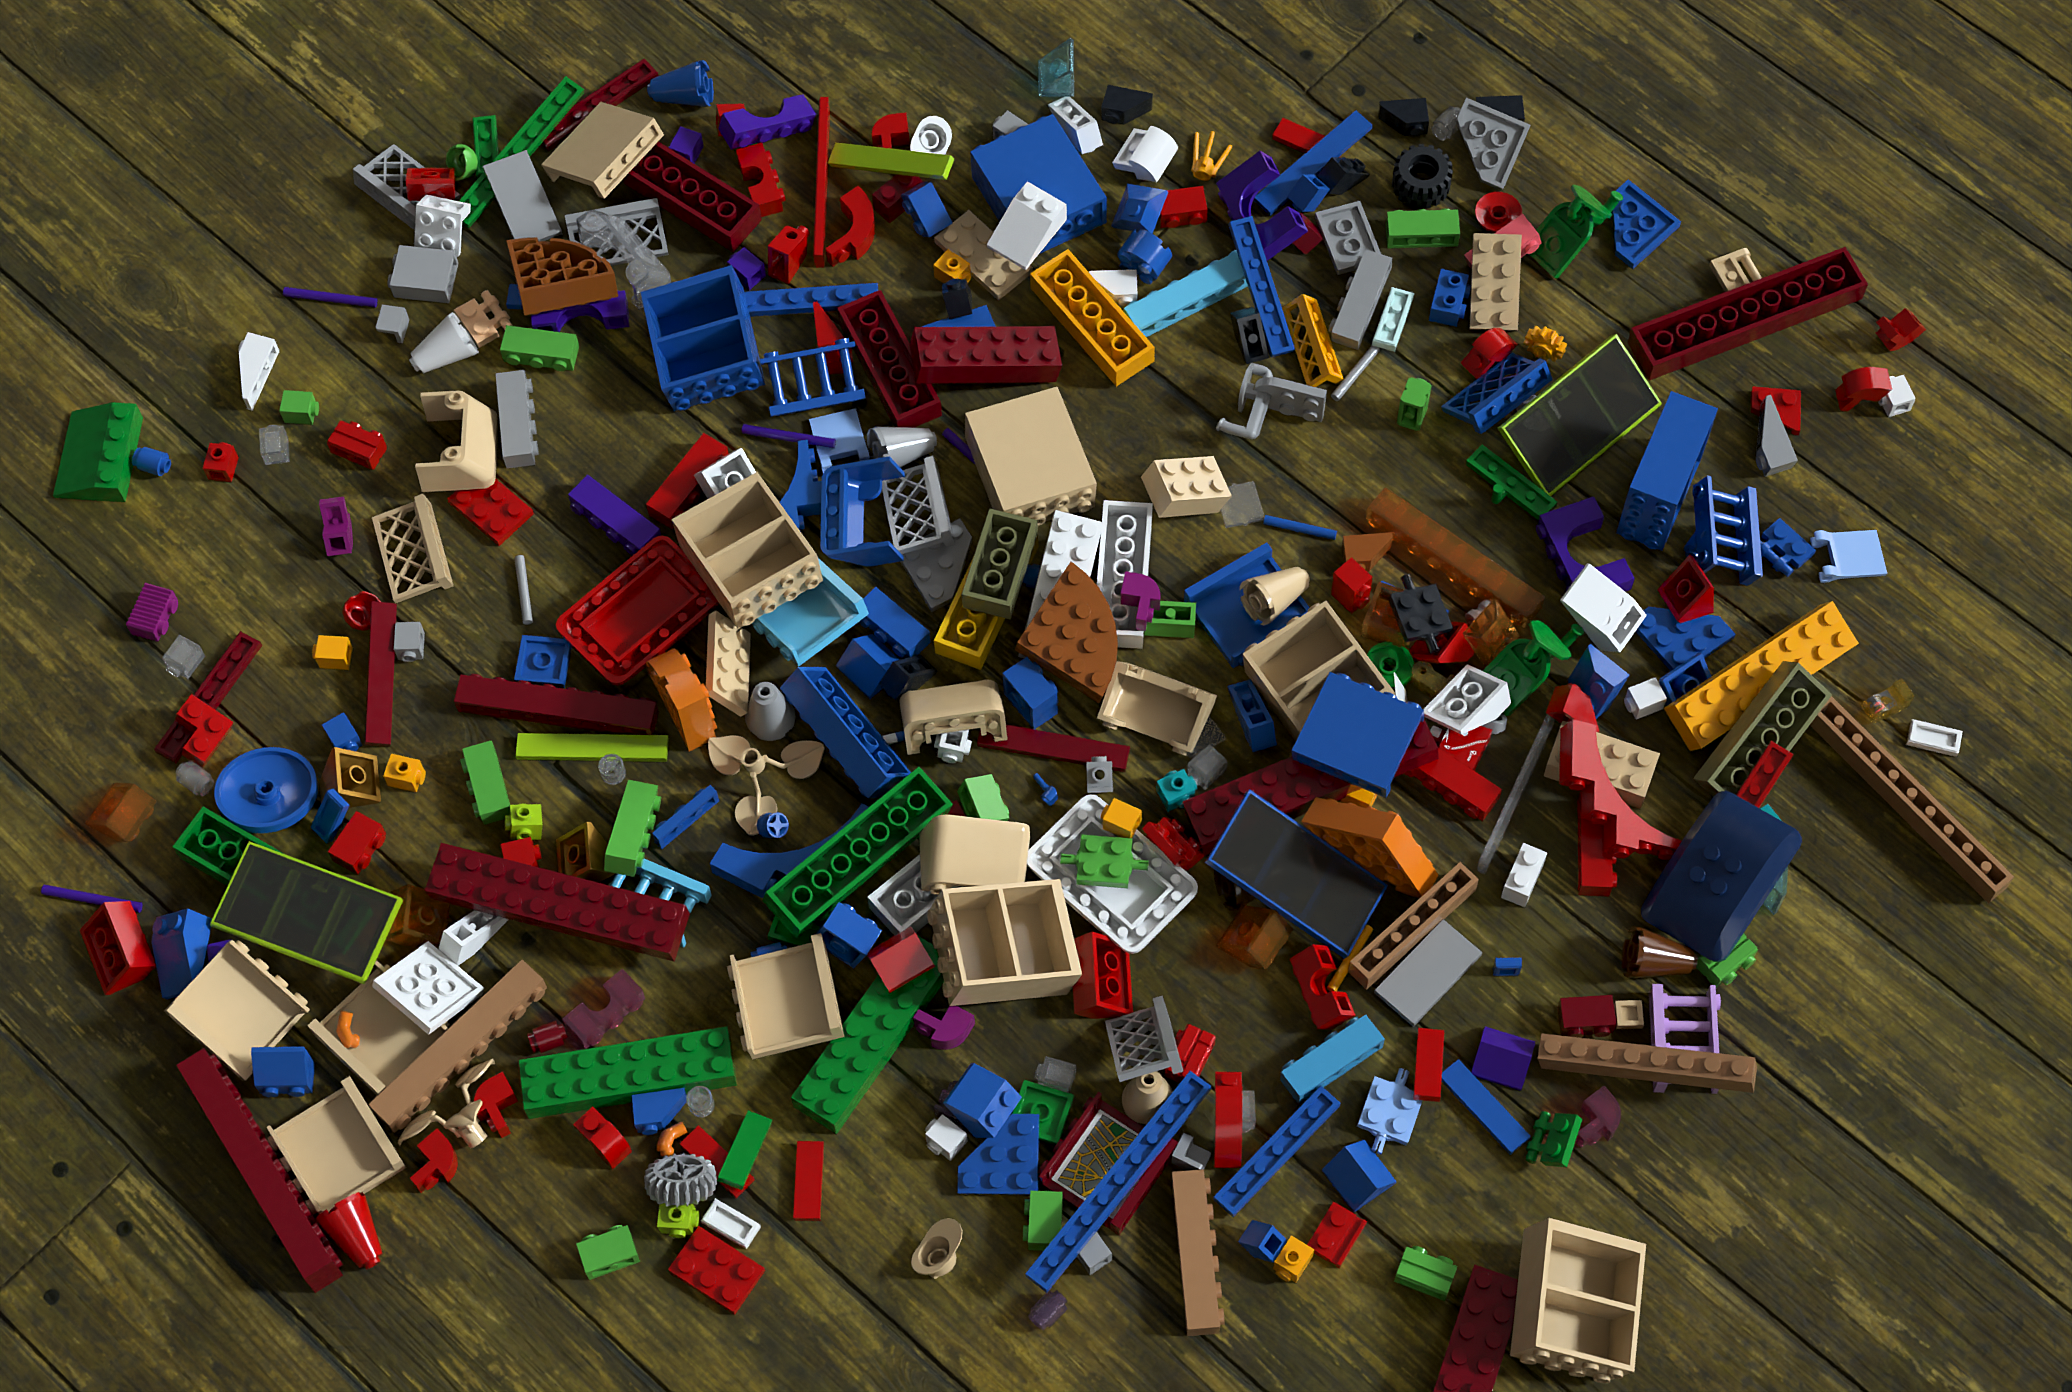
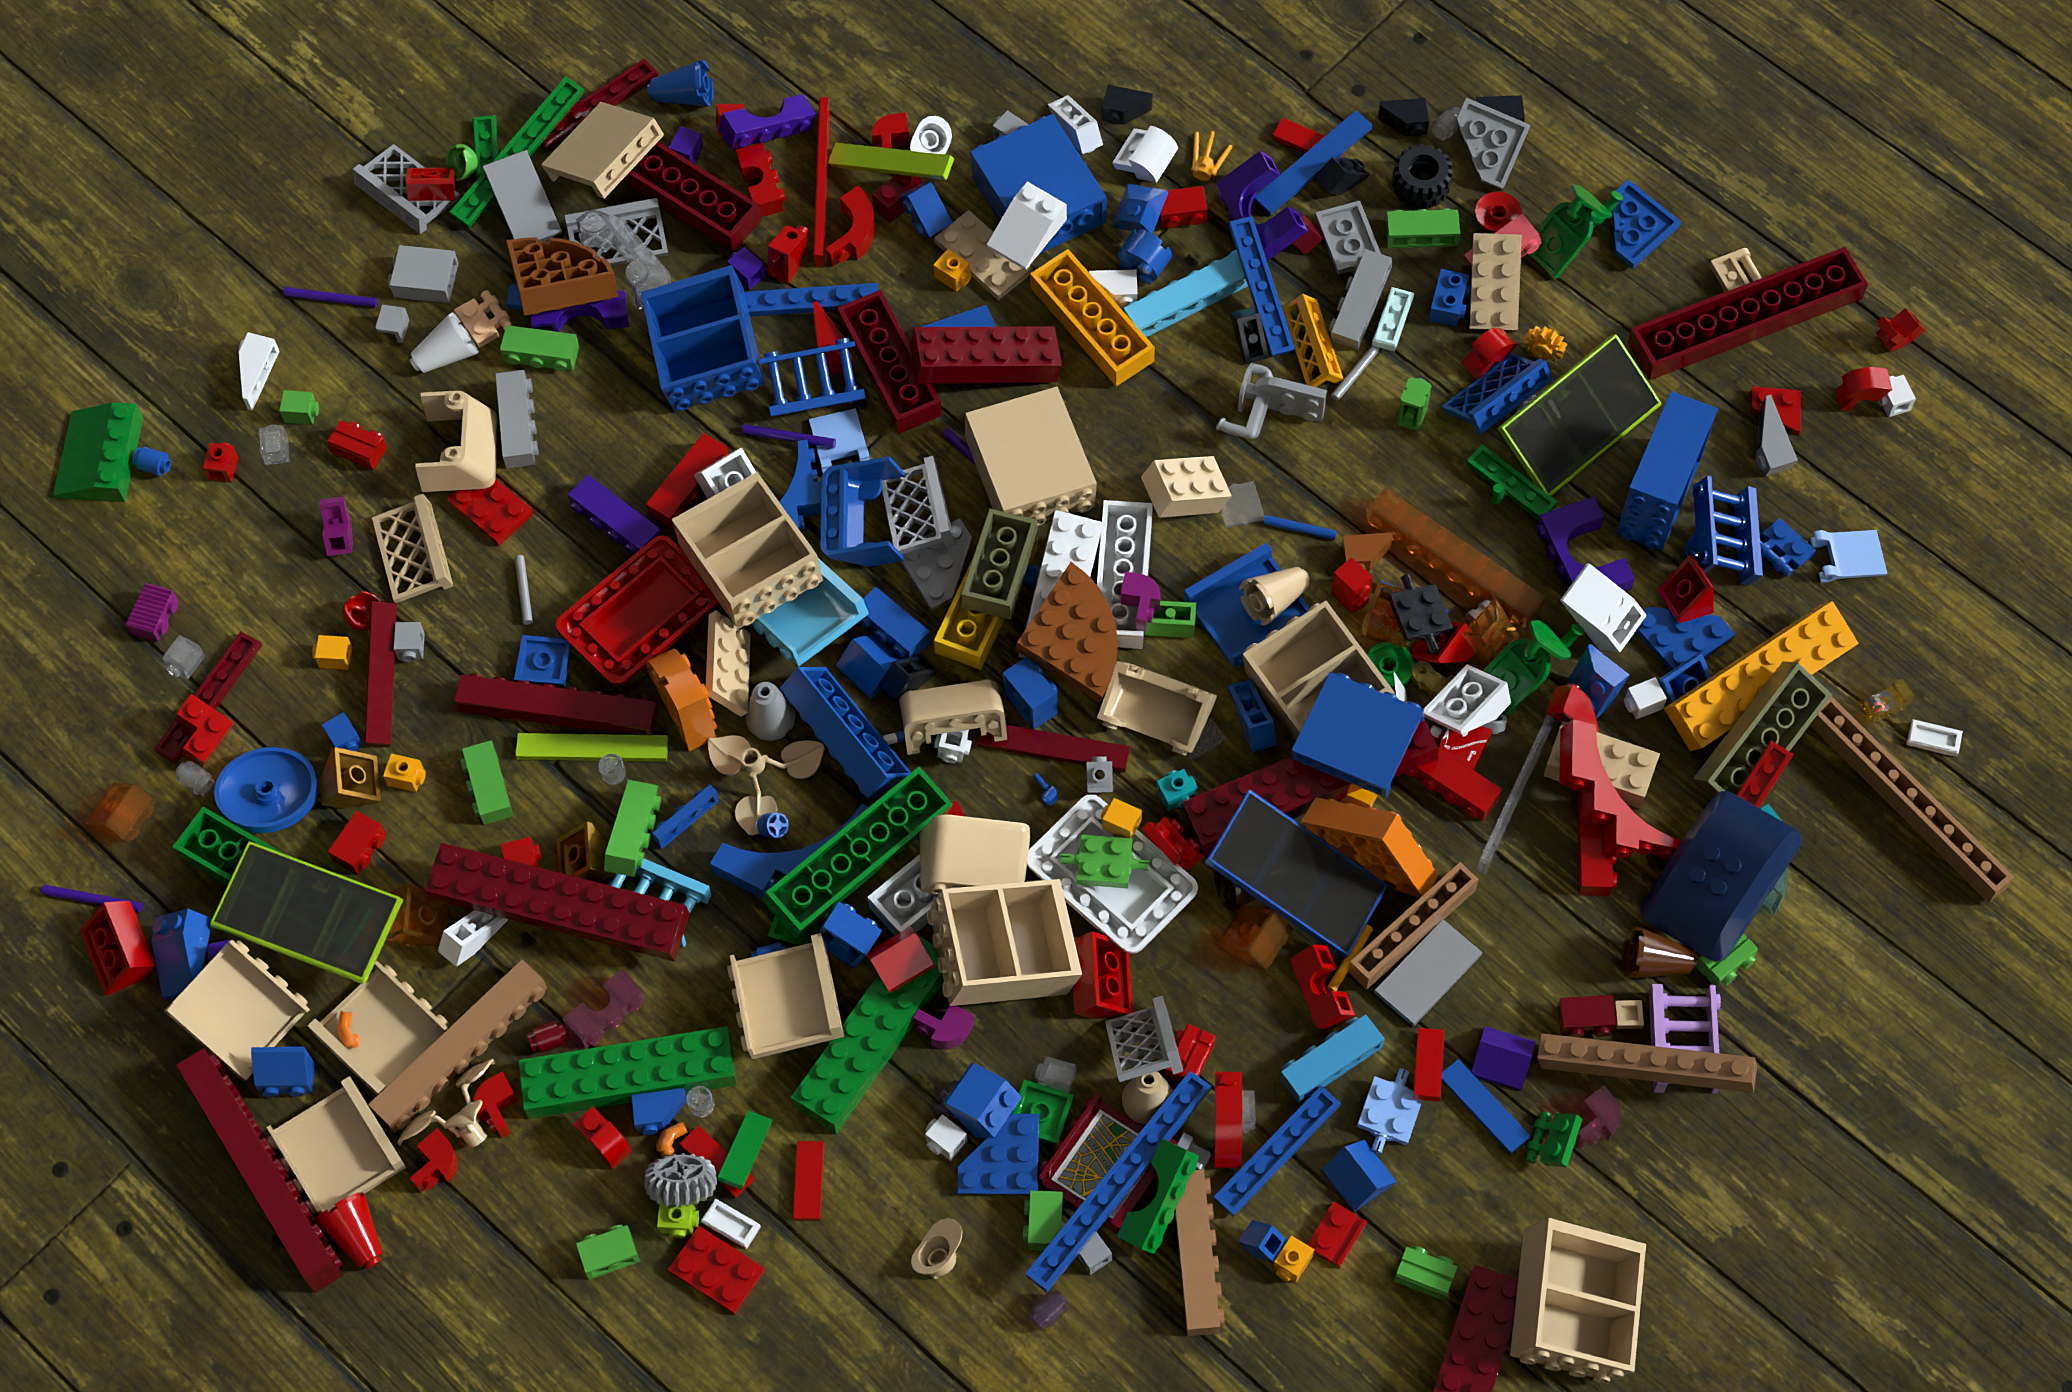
blue tile [311,789,349,844] -> none
white plate [372,941,484,1035] -> none
white bracket [414,195,471,257] -> none
lime brick [505,804,543,840] -> none
light grey cone [867,427,937,467] -> none
black slope [942,279,972,319] -> none
brick [957,774,1009,821] -> none
clear light blue slope [1038,38,1074,97] -> none
clear brick [1187,744,1227,790] -> none
blue brick [1287,174,1330,212] -> none
blue tile [1493,958,1522,976] -> none
white brick [1501,843,1547,907] -> none
none -> green arch [1117,1139,1199,1254]

